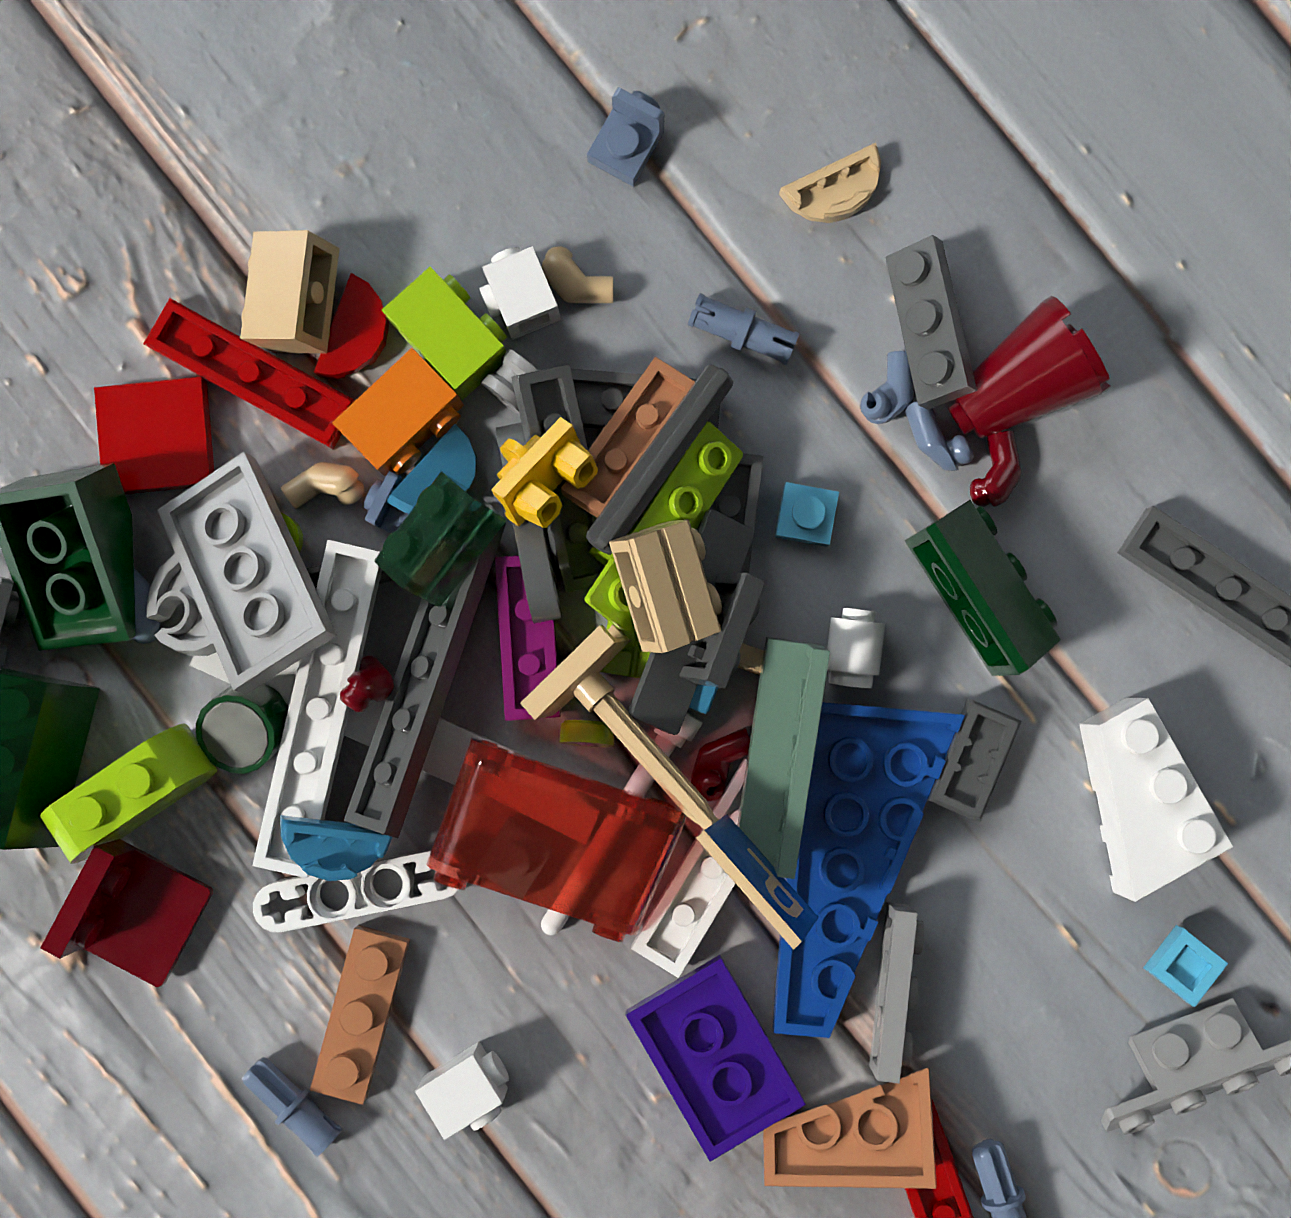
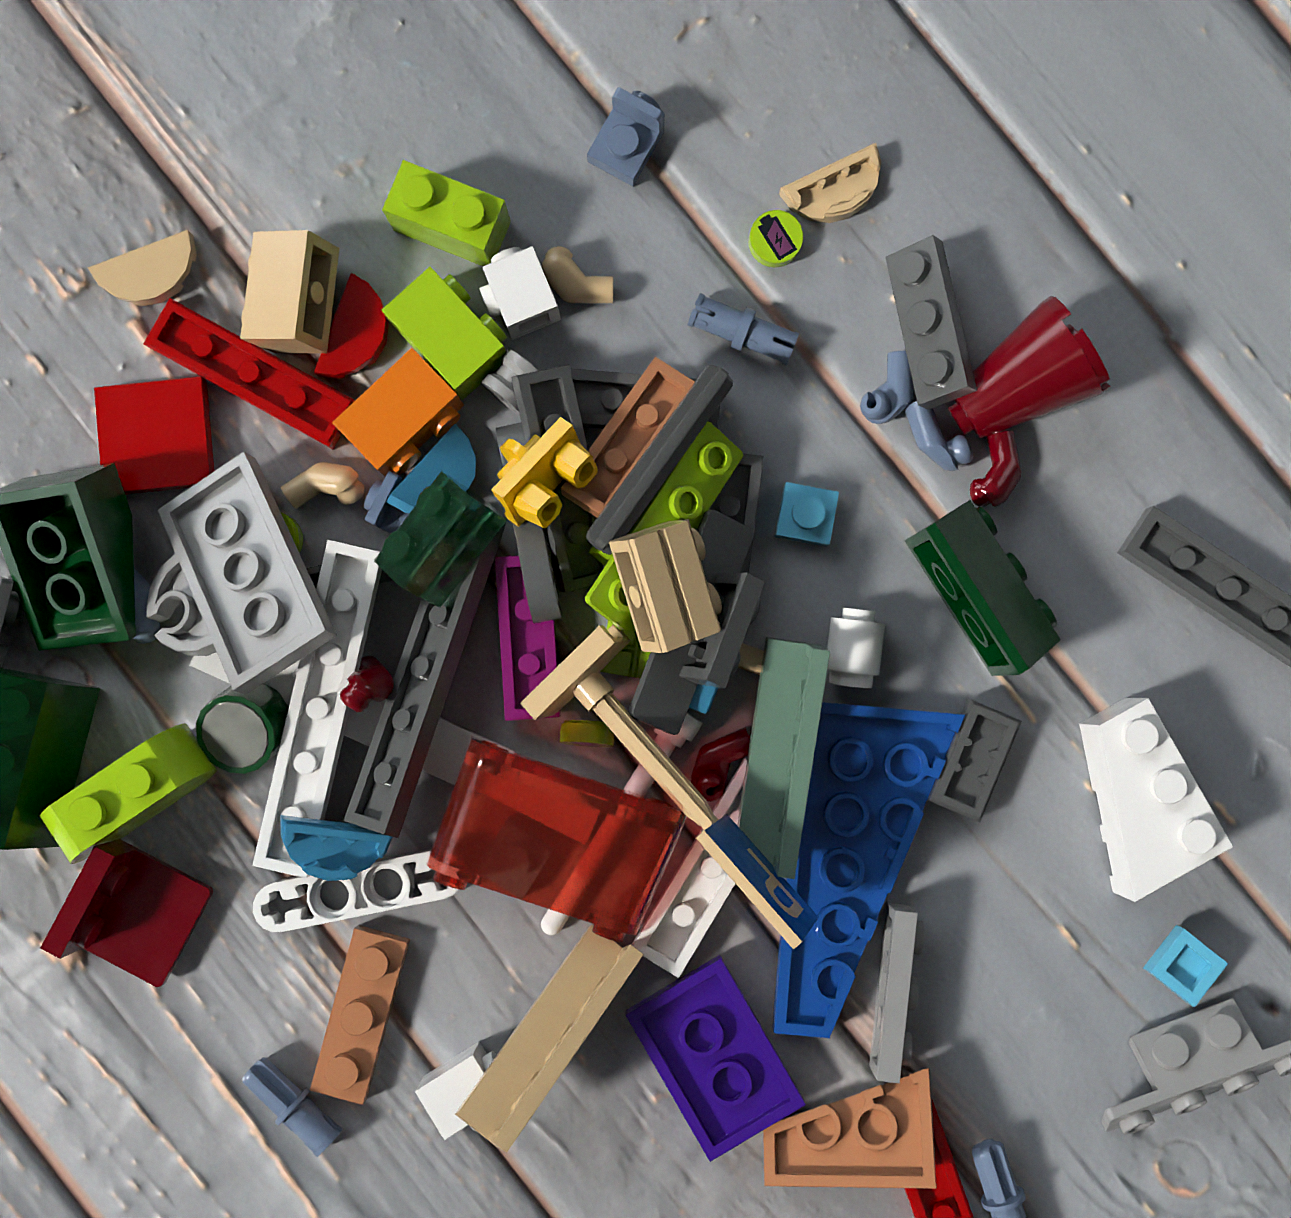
none -> tan tile [87,230,197,306]
none -> lime brick [382,160,511,266]
none -> tan fence [455,925,644,1153]
none -> lime tile [748,210,803,268]

